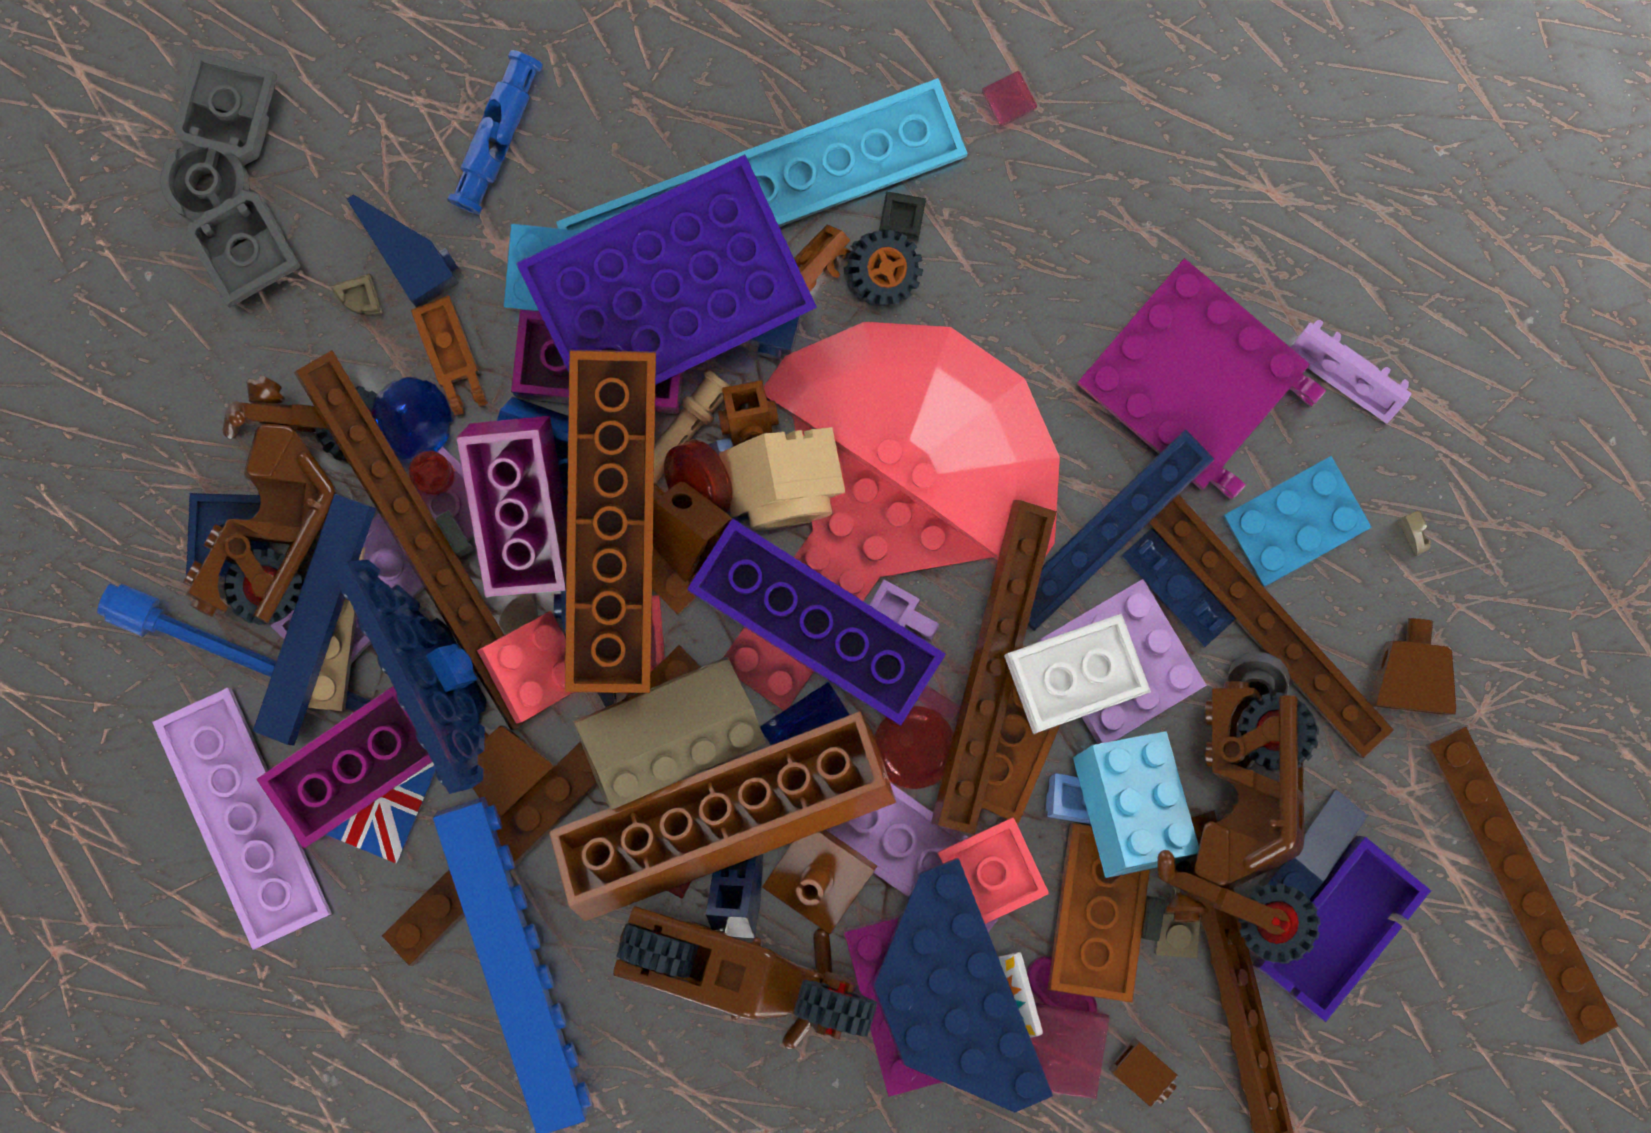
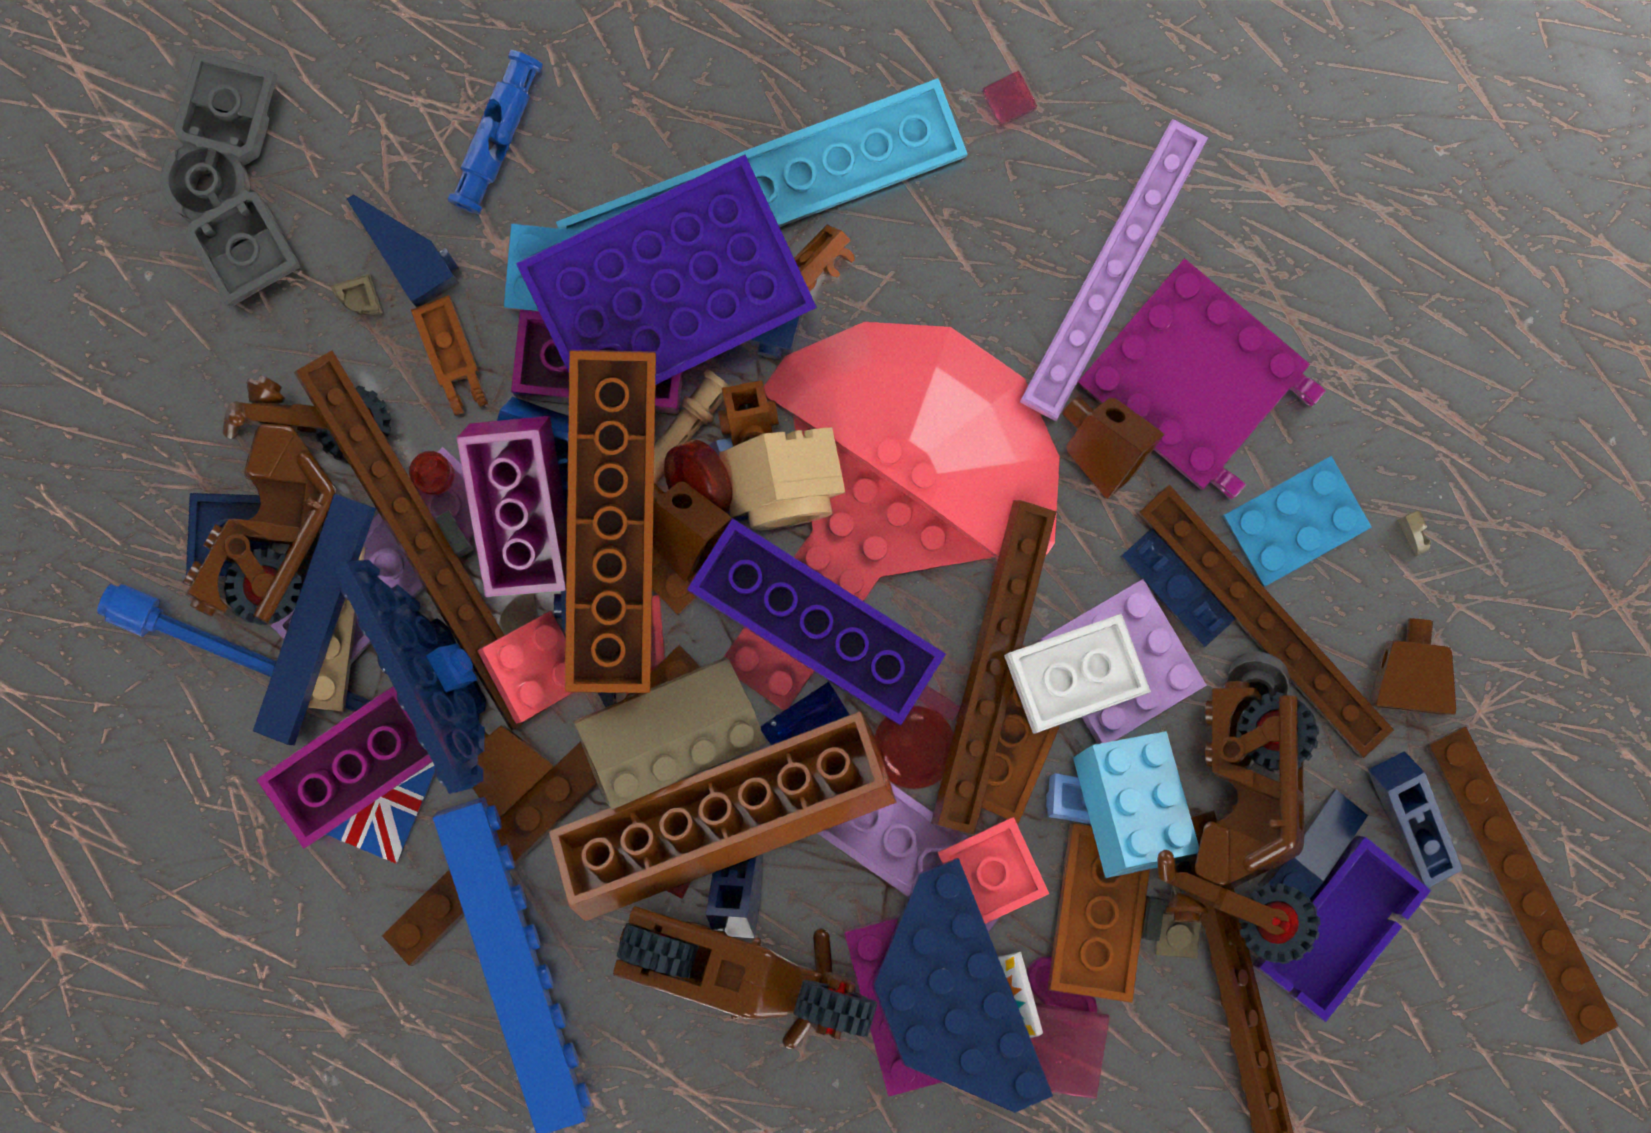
lavender plate [152,688,332,950] -> none
clear blue tile [372,377,452,460] -> none
dark orange tile [762,830,878,934] -> none
black wheel [843,230,923,305] -> none
lavender plate [870,580,939,640] -> none
pearl dark grey tile [879,191,926,241] -> none
dark blue tile [1028,429,1215,631] -> none
reddish brown brick [1109,1038,1178,1107] -> none
lavender plate [1291,320,1412,424] -> none
none -> lavender tile [1020,119,1208,421]
none -> reddish brown torso [1062,396,1165,499]
none -> dark blue slope [1368,751,1463,888]

